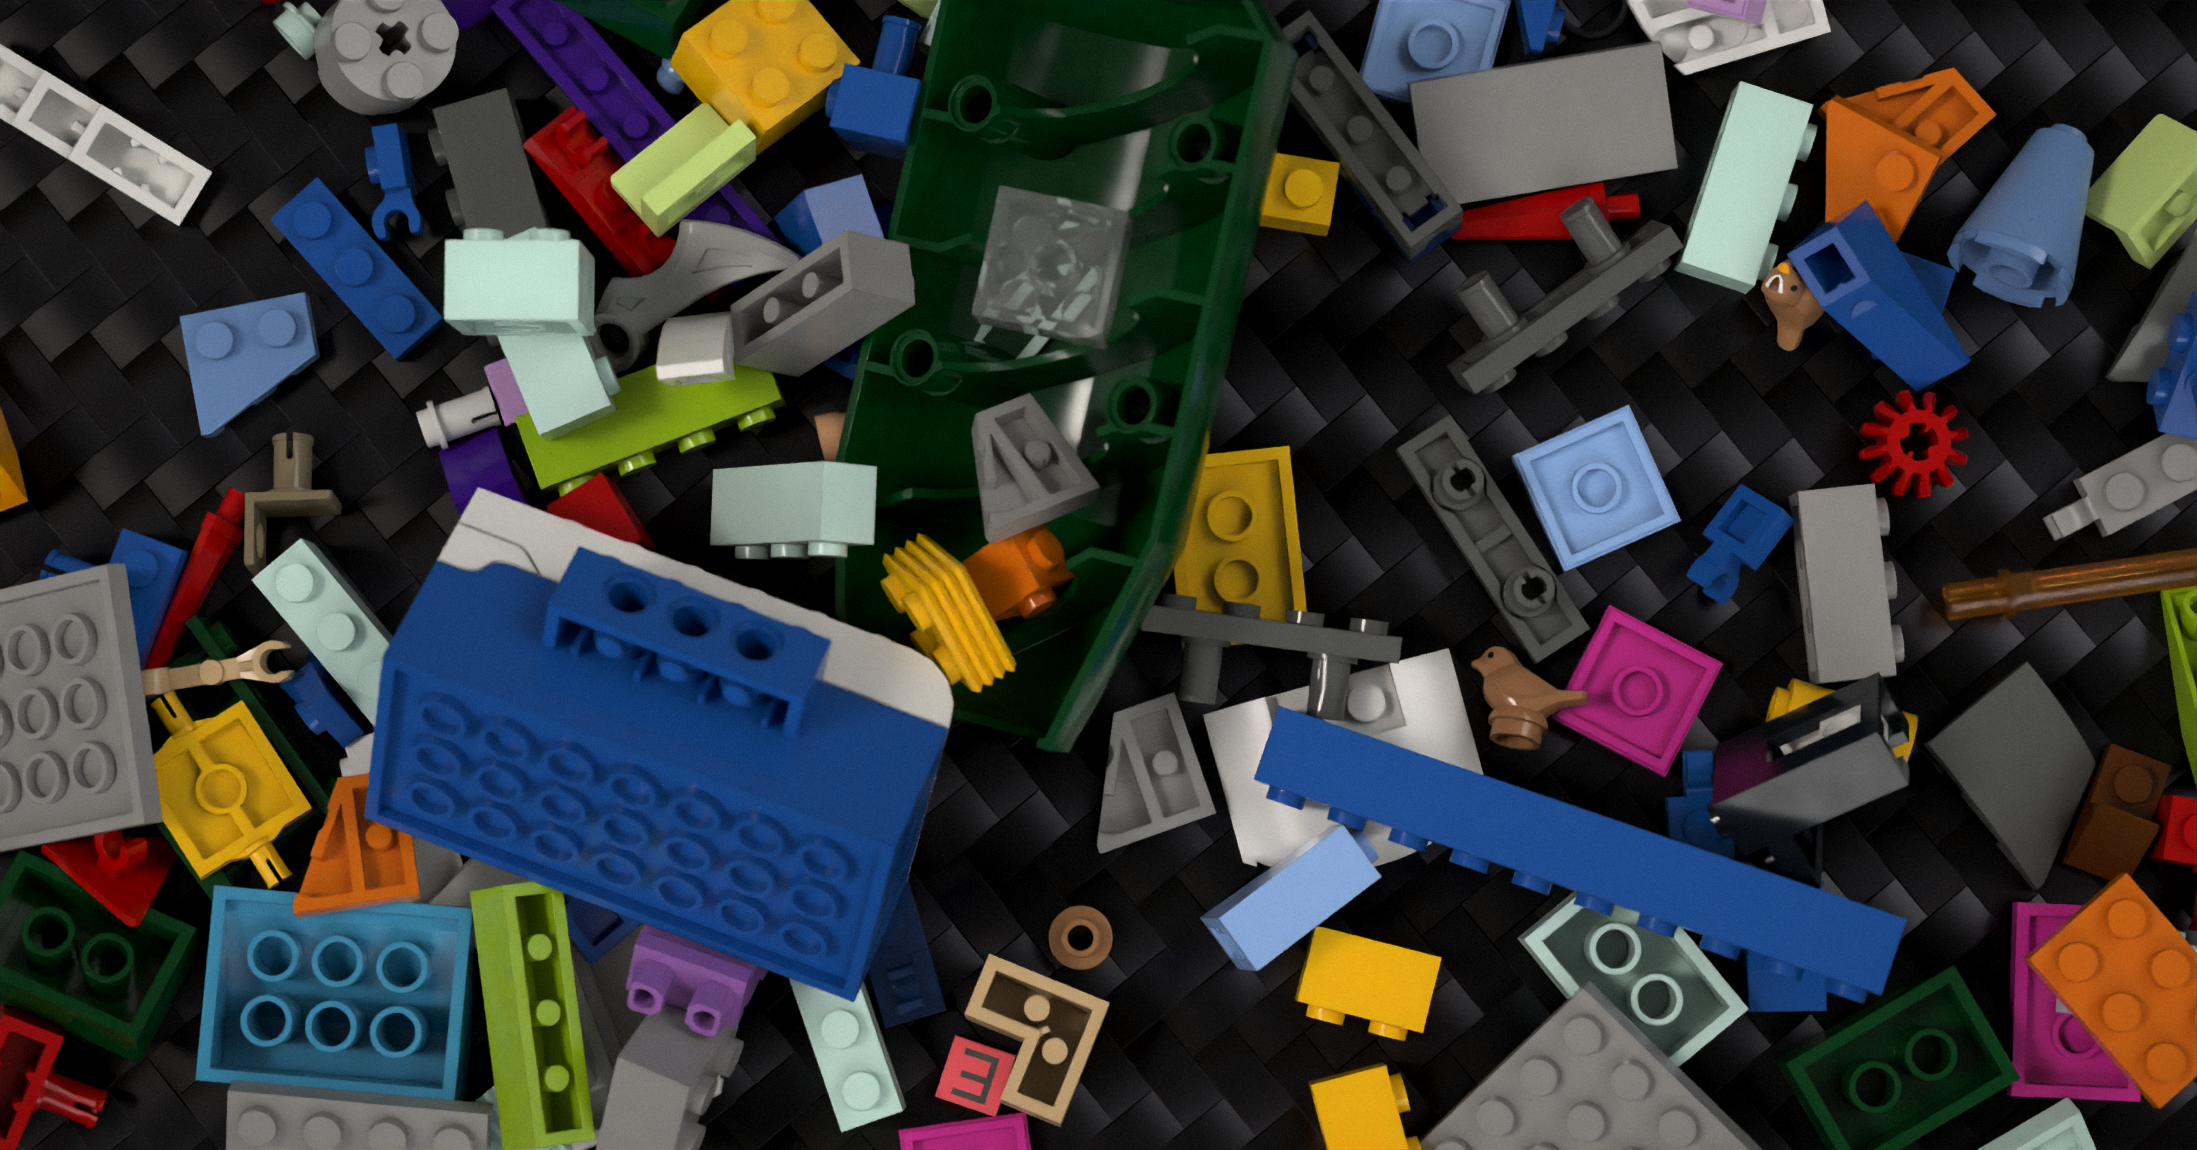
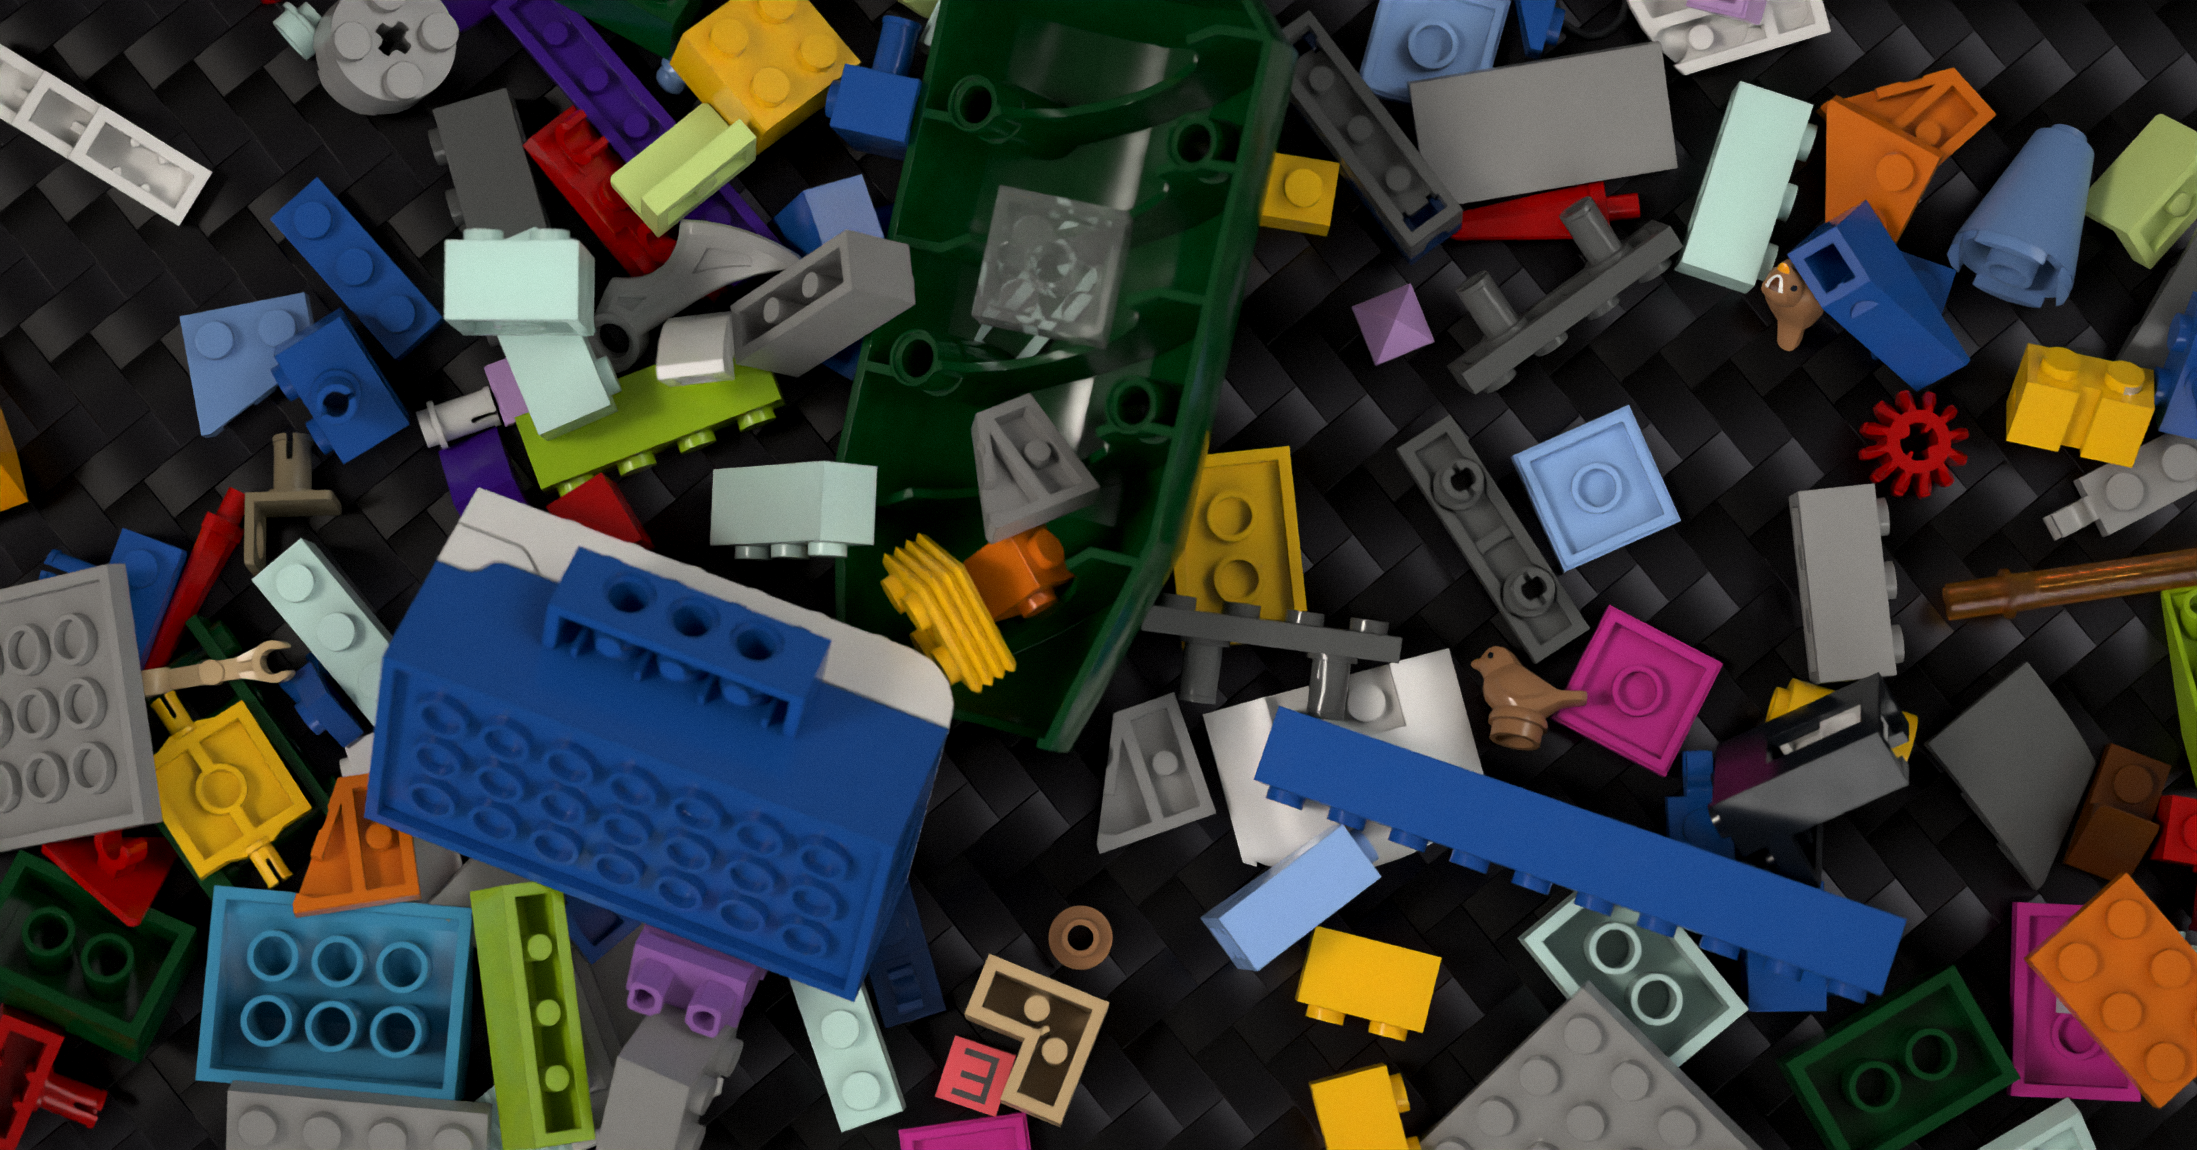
blue plate [365,123,424,242] -> none
light nougat hinge [814,411,846,462] -> none
blue plate [1687,484,1795,605] -> none
none -> blue brick [270,307,410,464]
none -> lavender slope [1352,283,1435,366]
none -> yellow piece [2006,343,2155,468]

